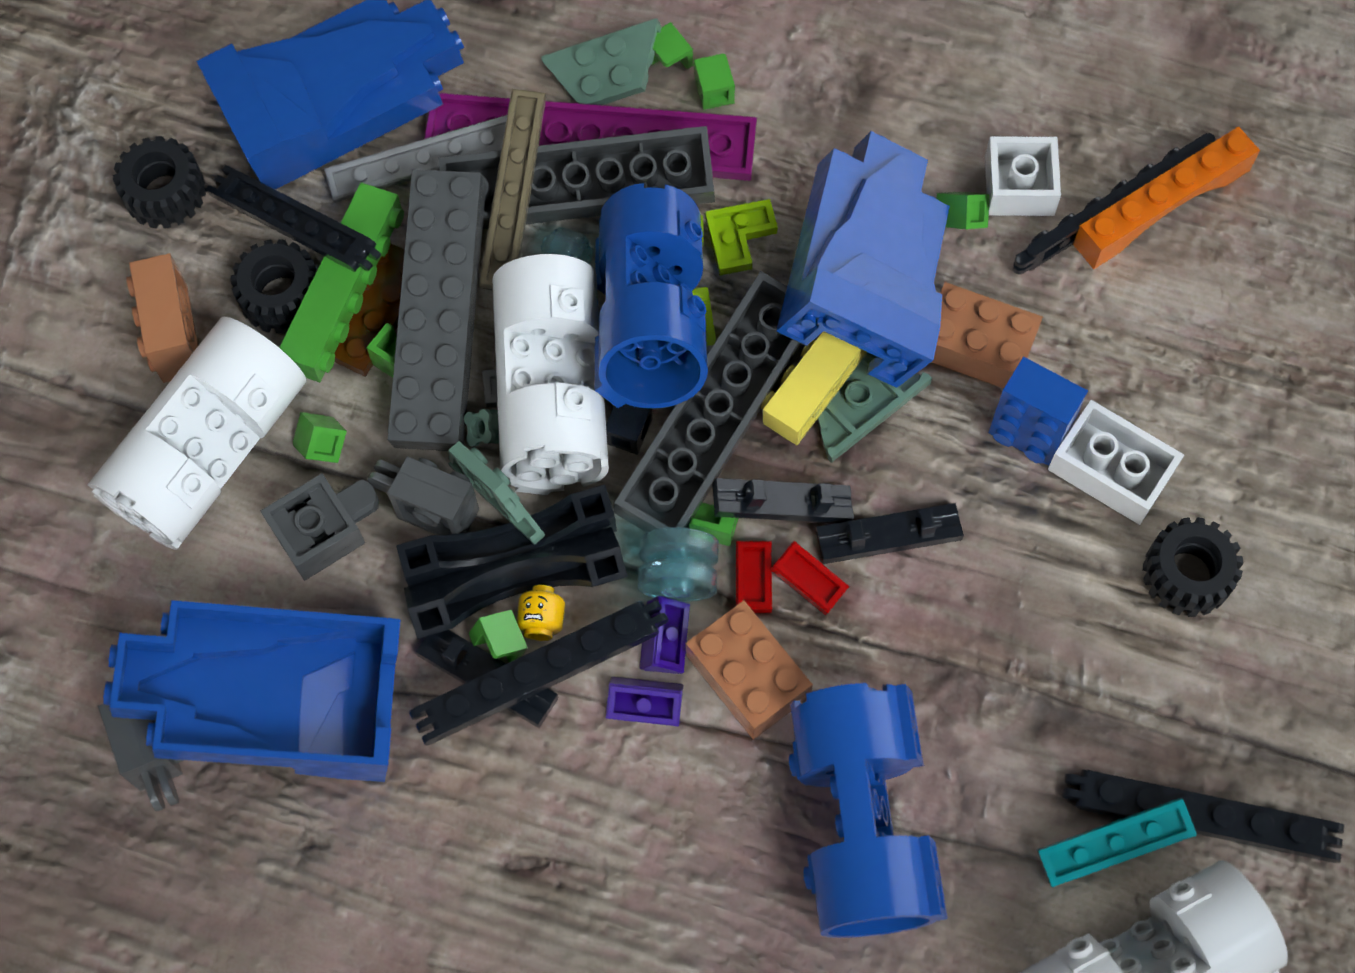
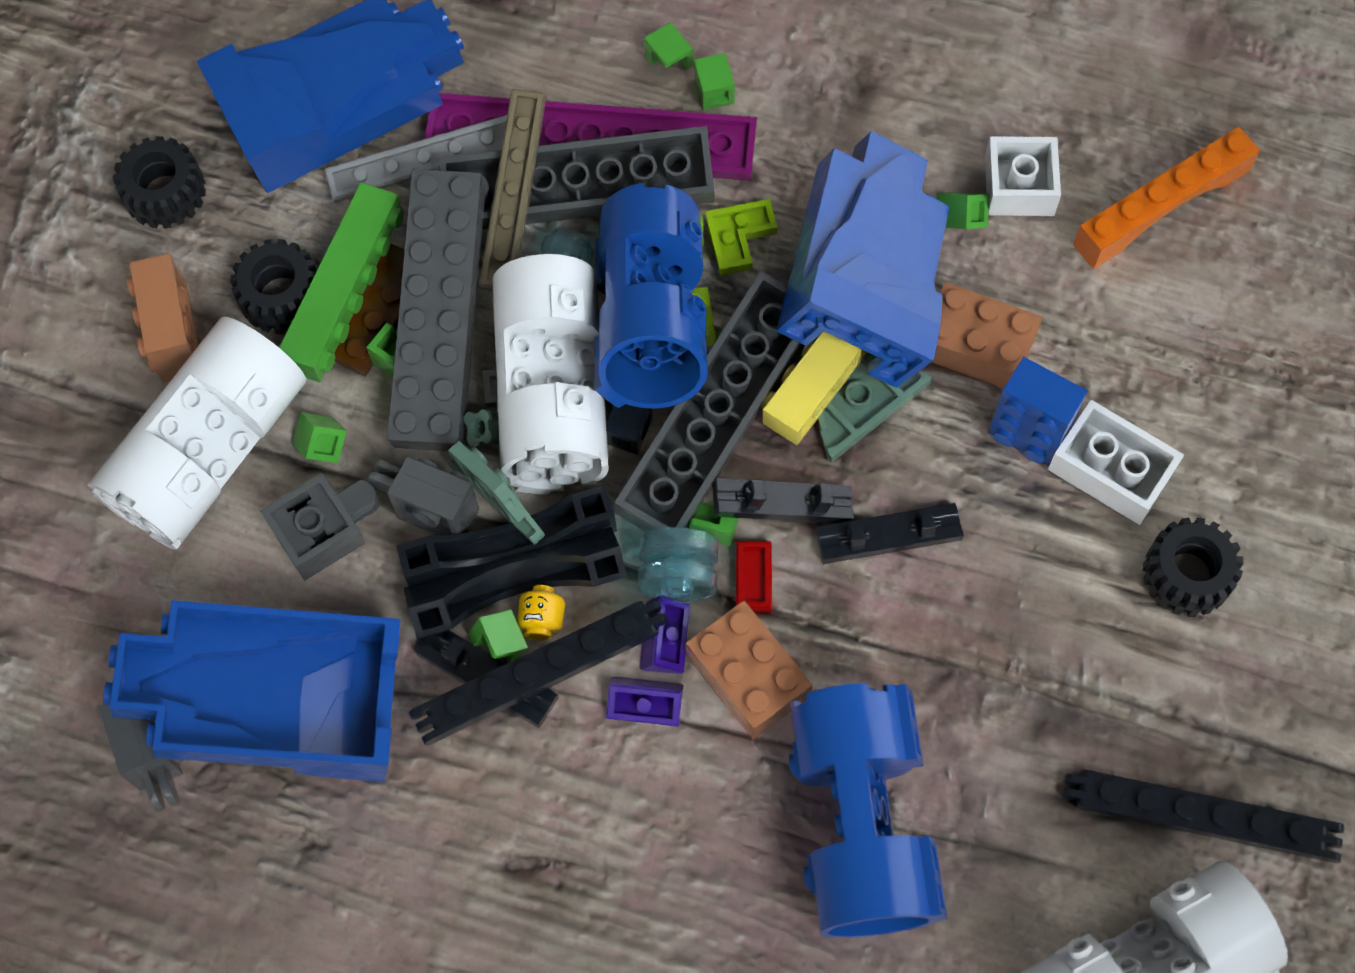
black hinge [205,164,381,272] -> none
sand green wing [541,18,661,105] -> none
red tile [770,541,850,615] -> none
black hinge [1012,133,1215,274] -> none
teal plate [1037,798,1197,887] -> none

